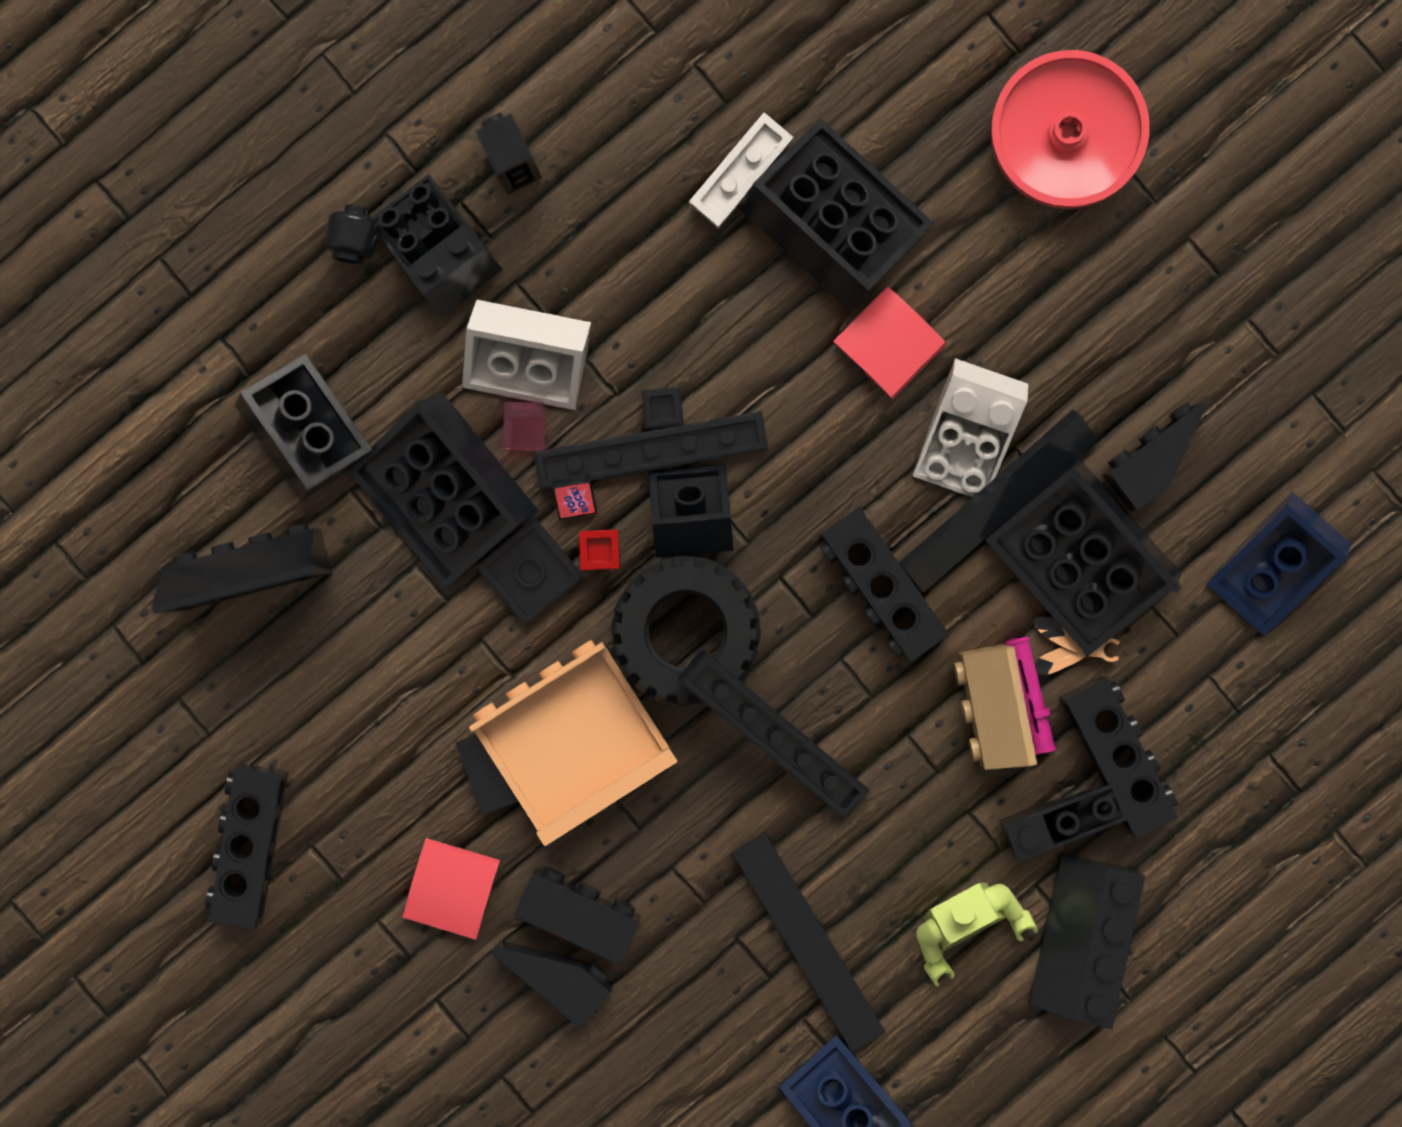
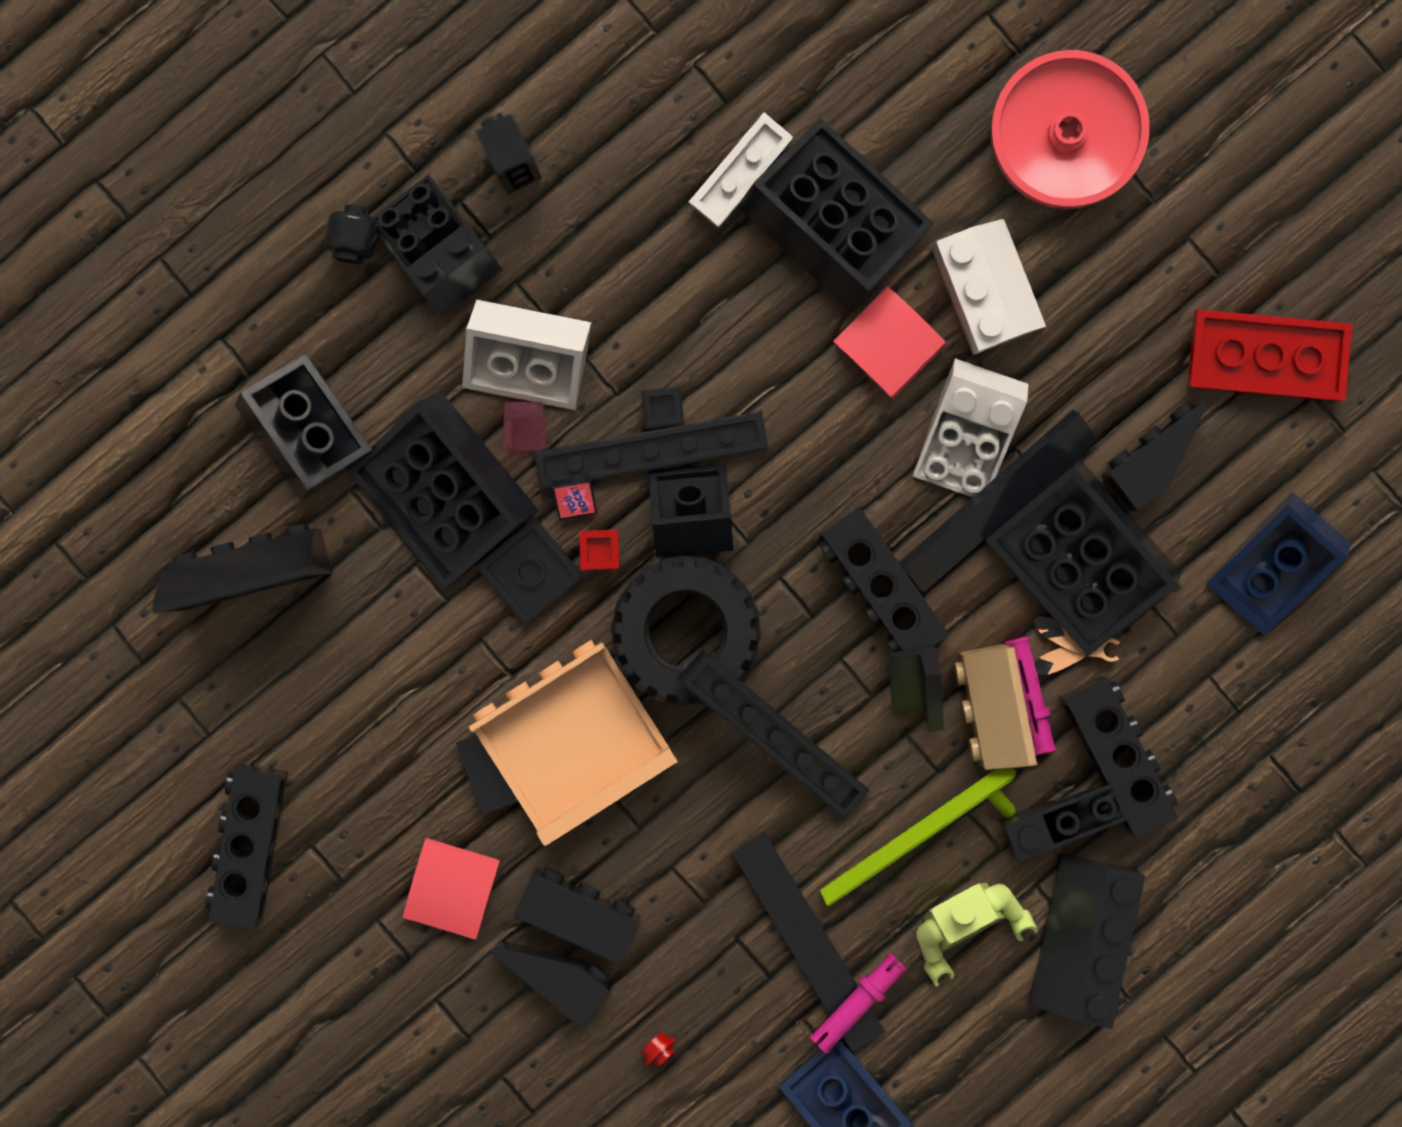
none -> red plate [641,1032,676,1068]
none -> dark pink pin [809,952,908,1054]
none -> lime piece [820,767,1016,907]
none -> black panel [888,647,944,732]
none -> white slope [931,219,1046,355]
none -> red plate [1187,309,1353,402]

